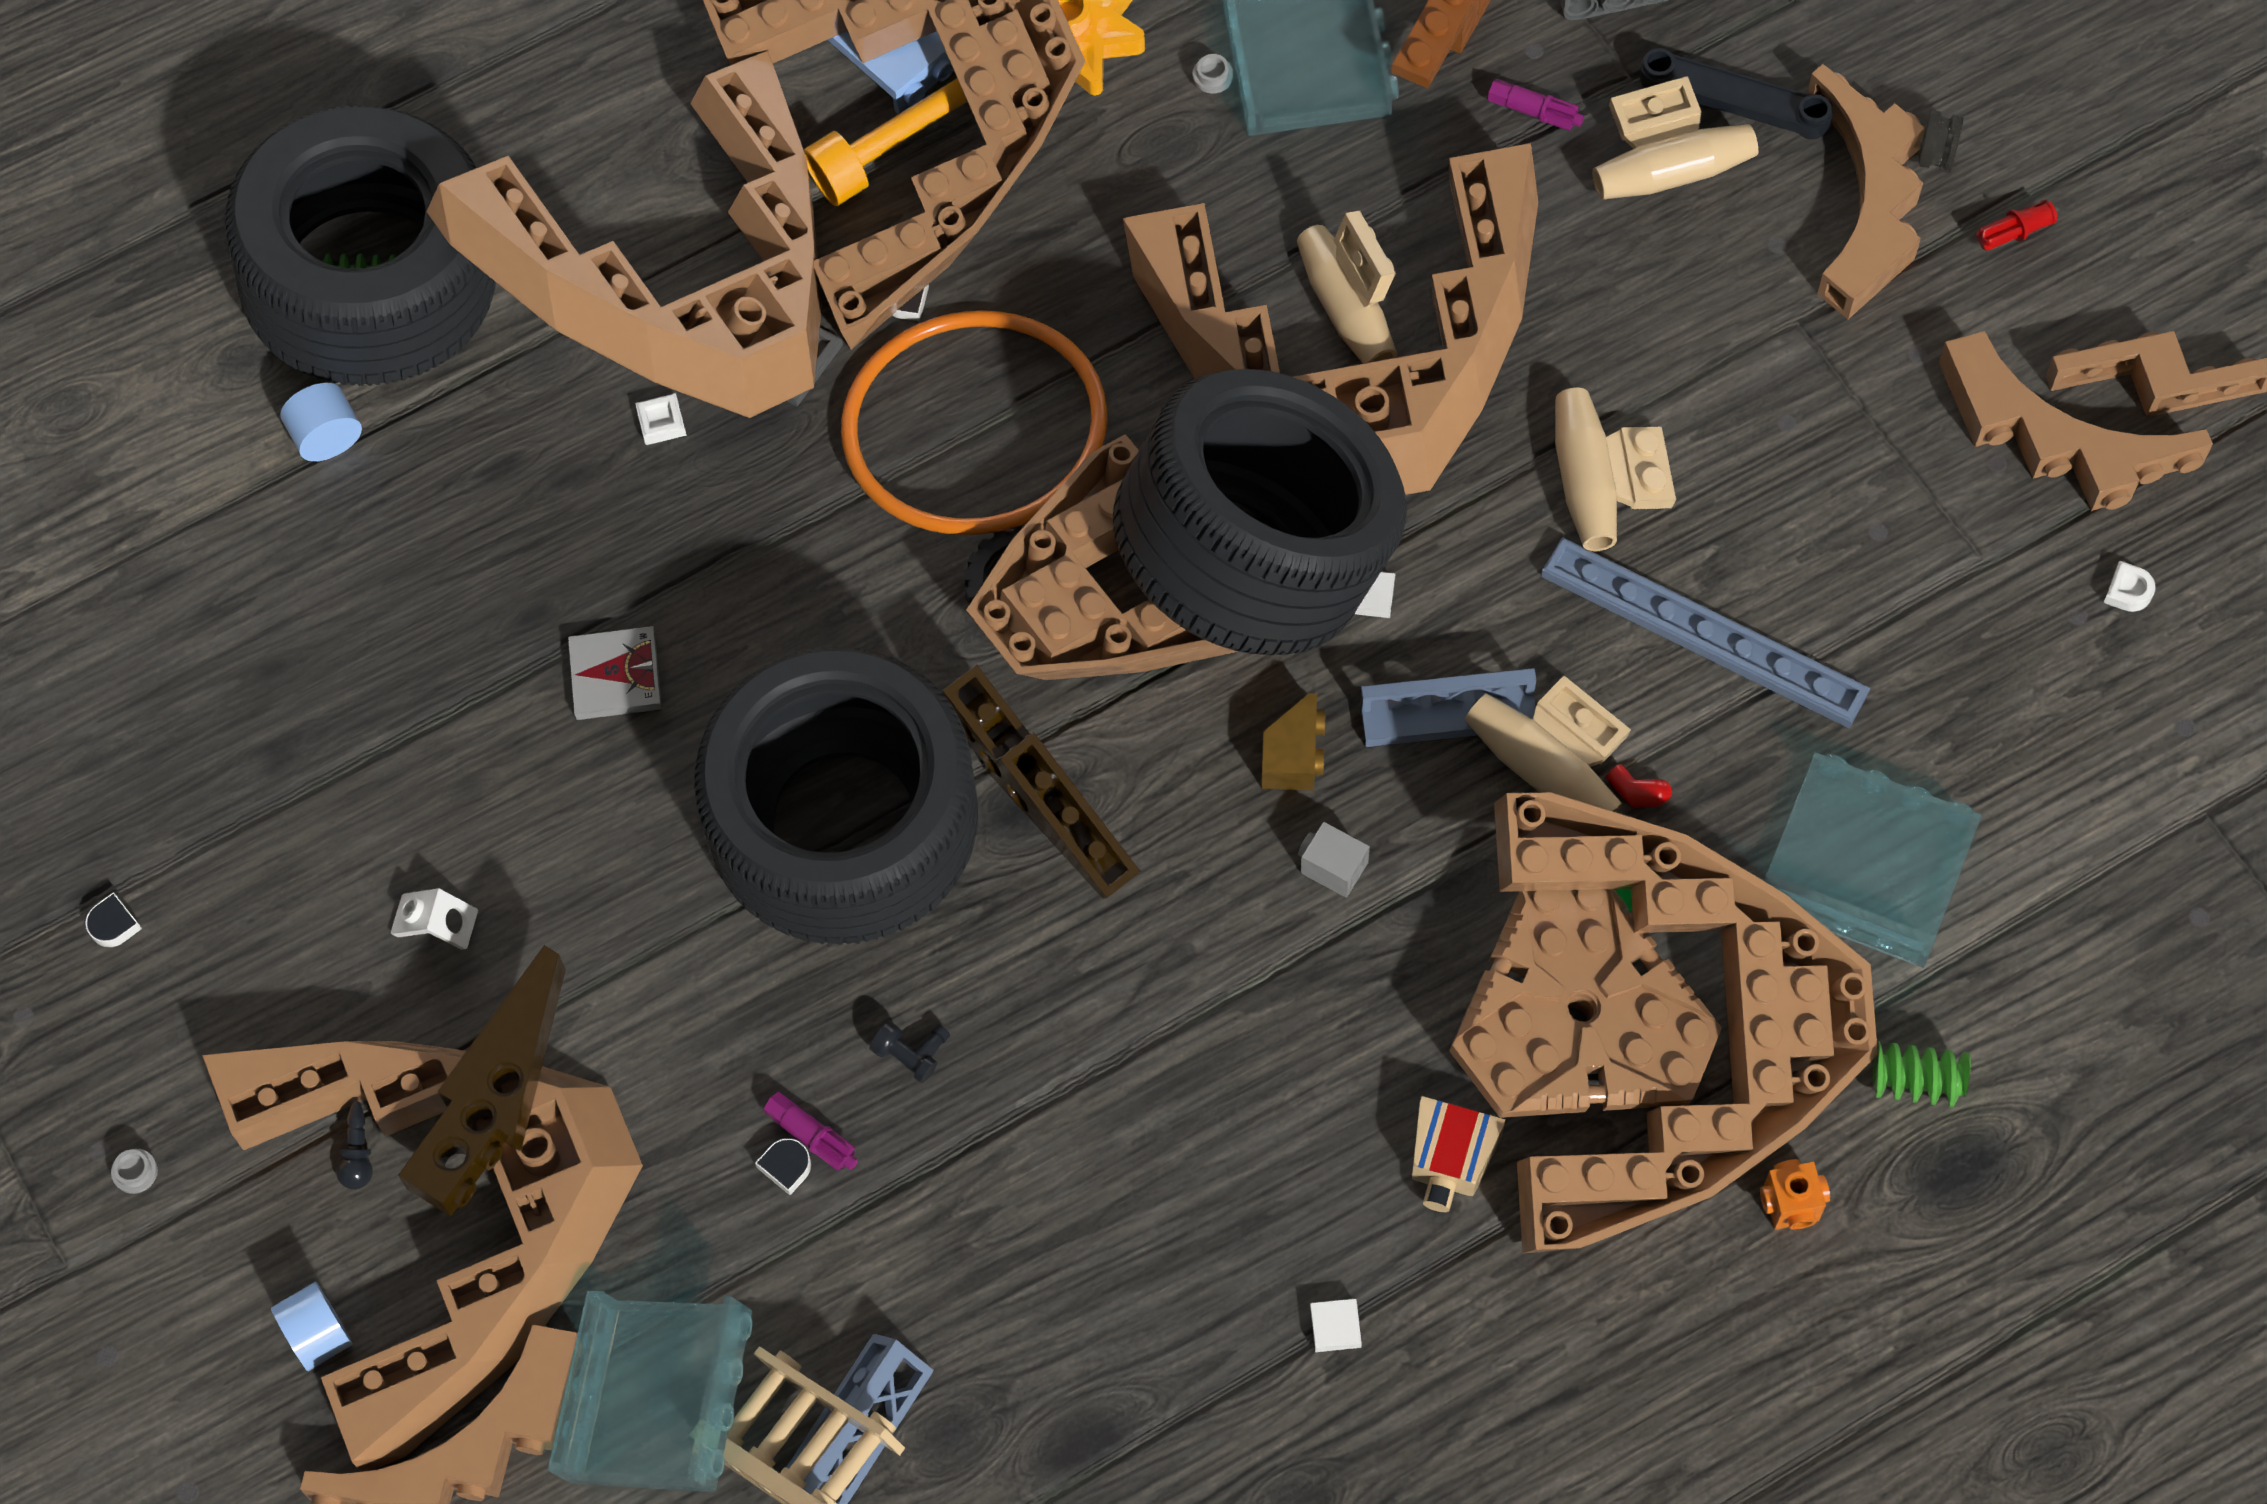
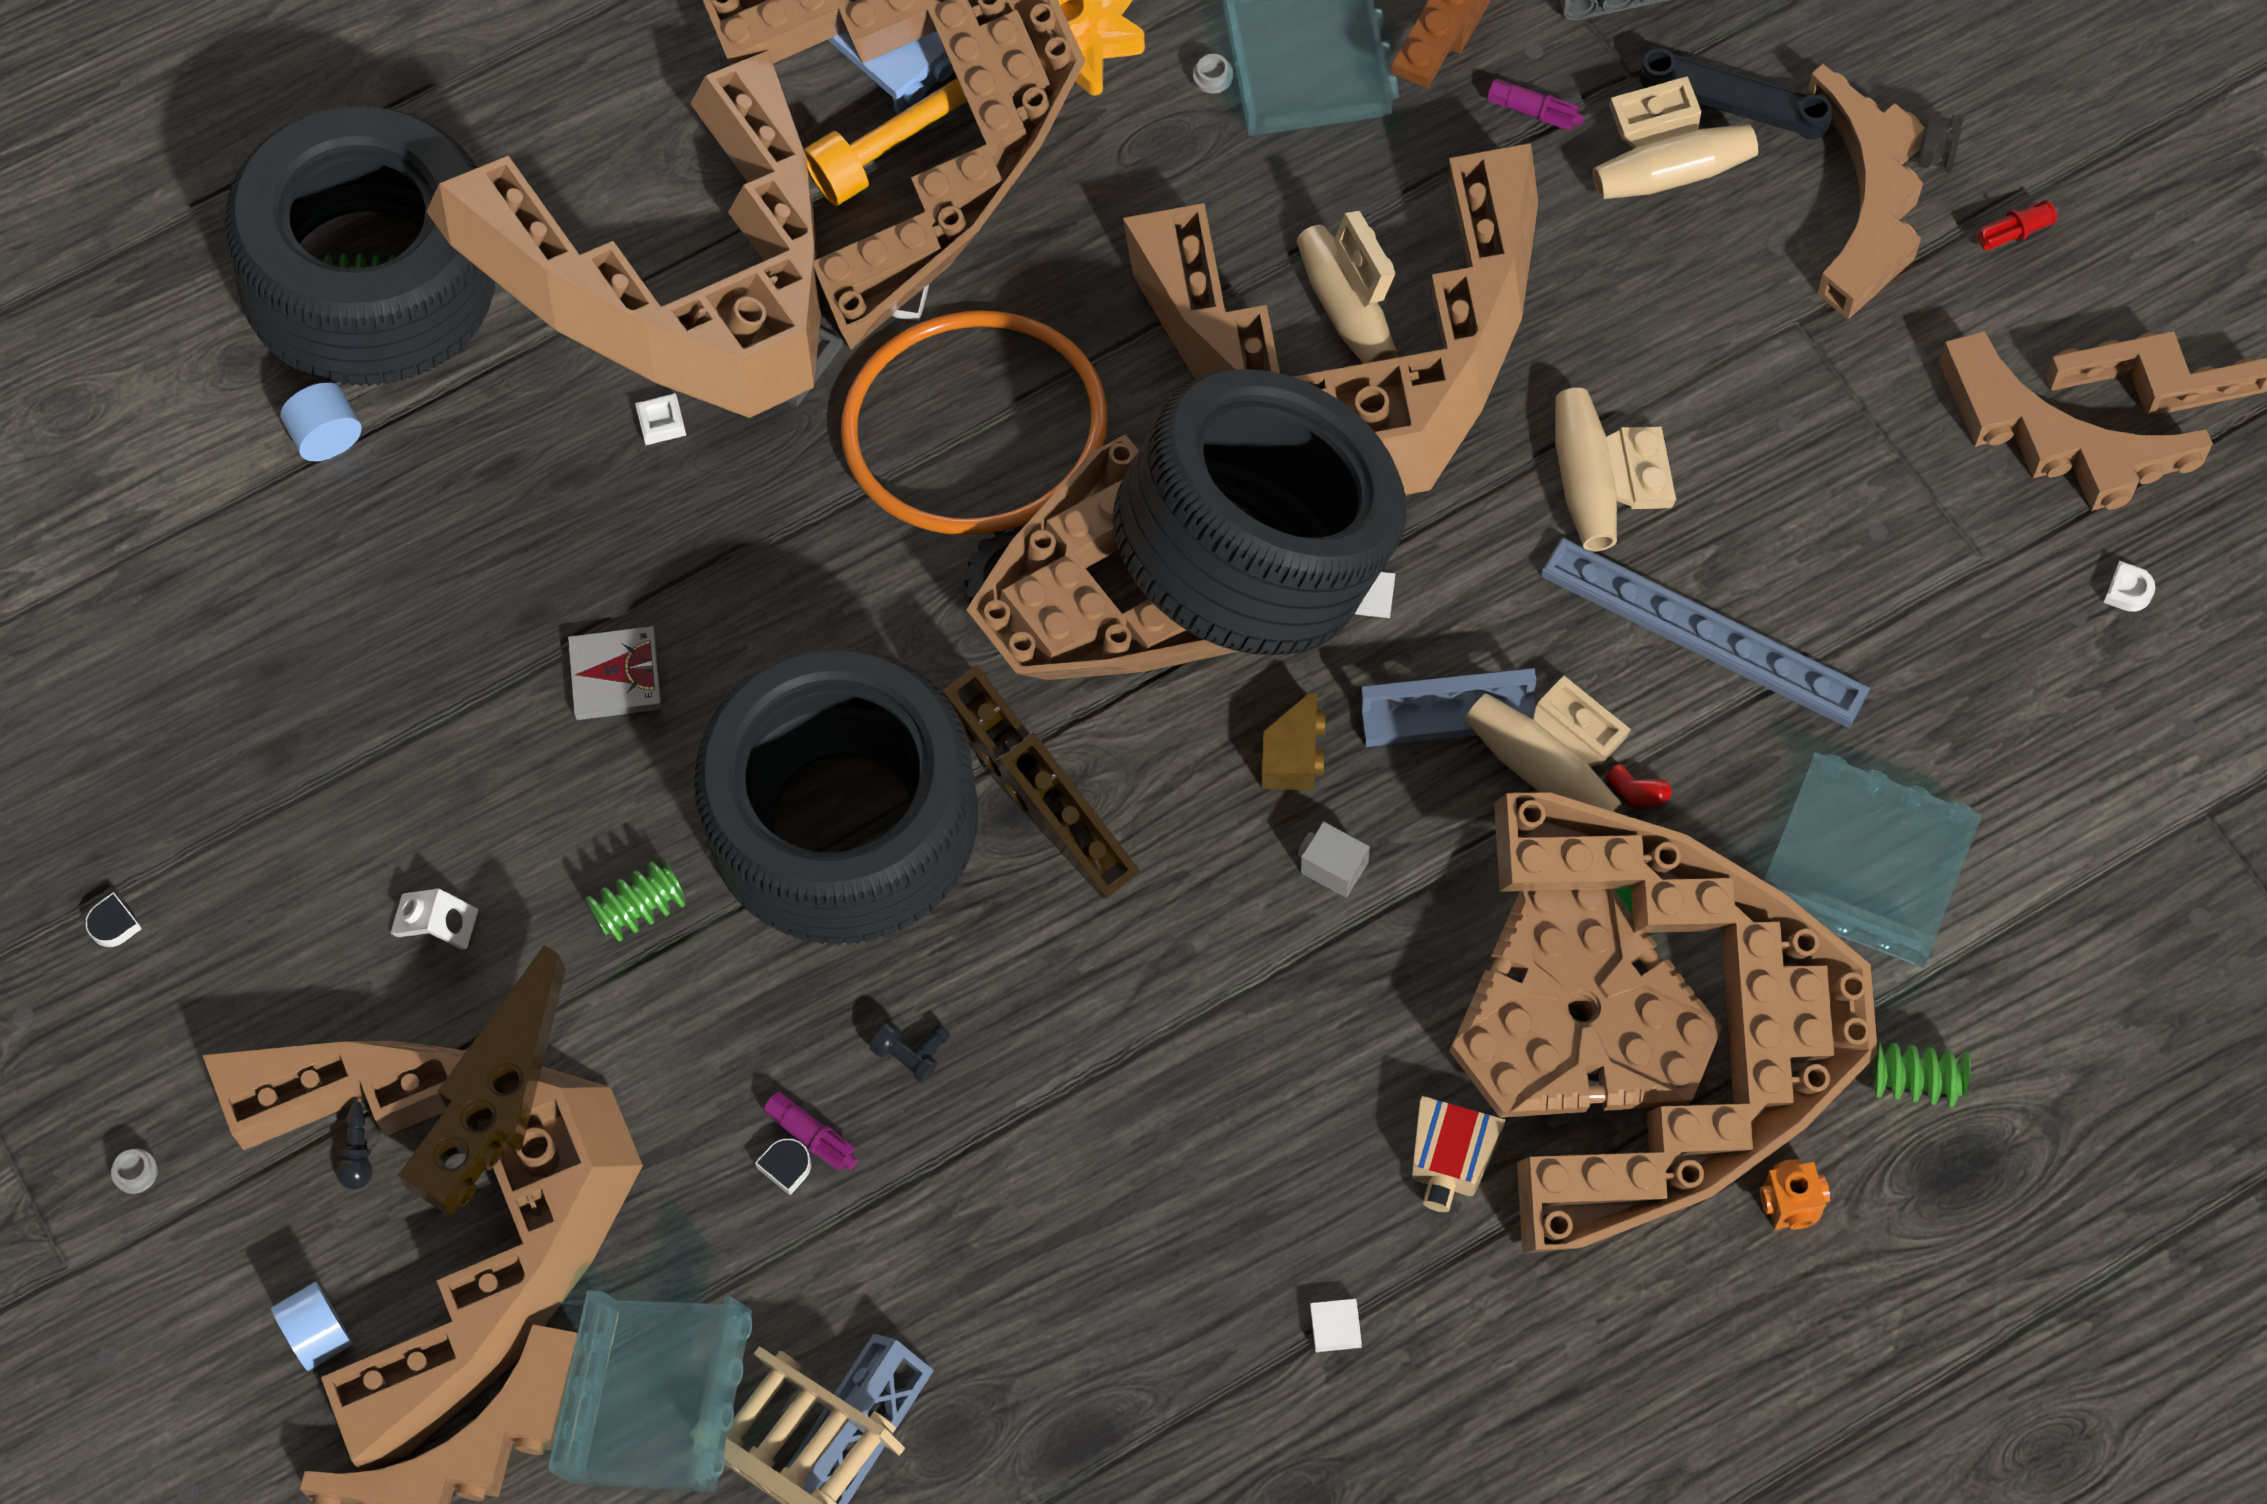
none -> bright green piece [585,857,686,942]

